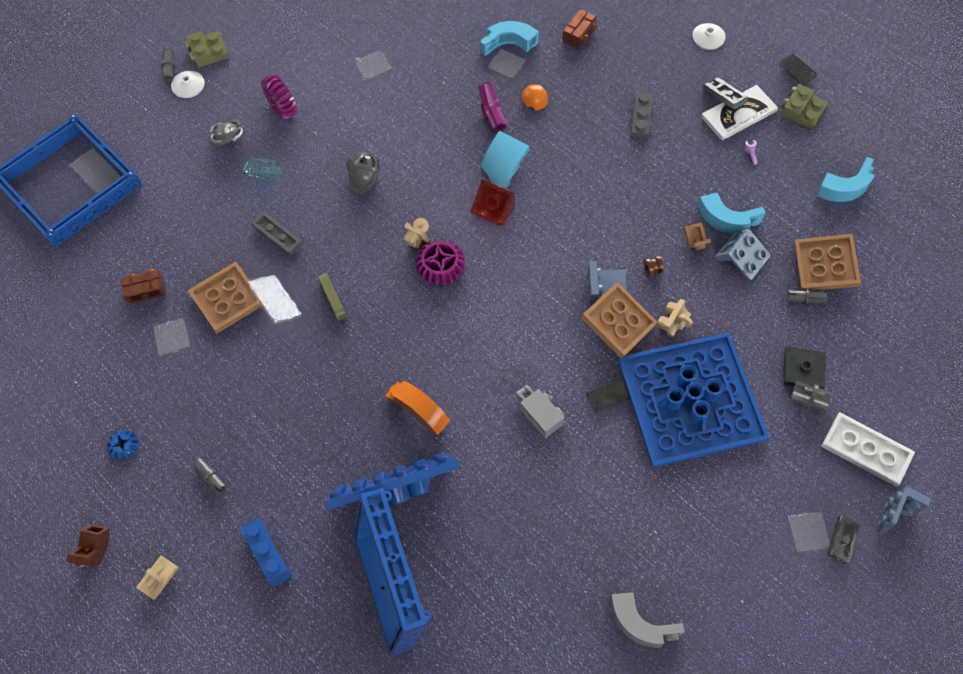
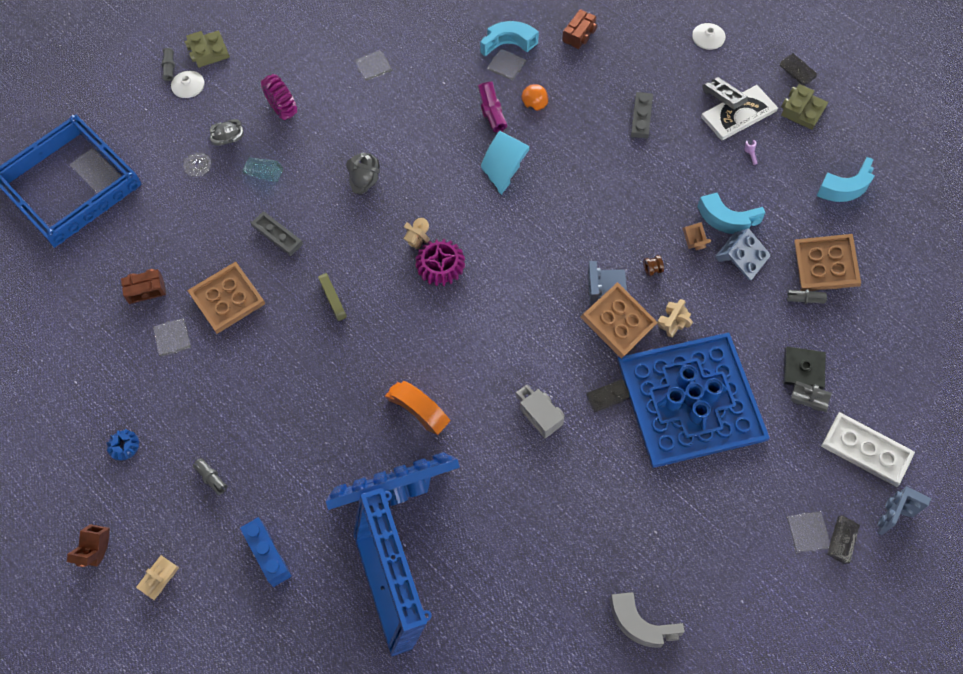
clear piece [247,275,302,324] -> none
clear red slope [470,178,515,226] -> none
none -> clear gear [183,152,212,177]

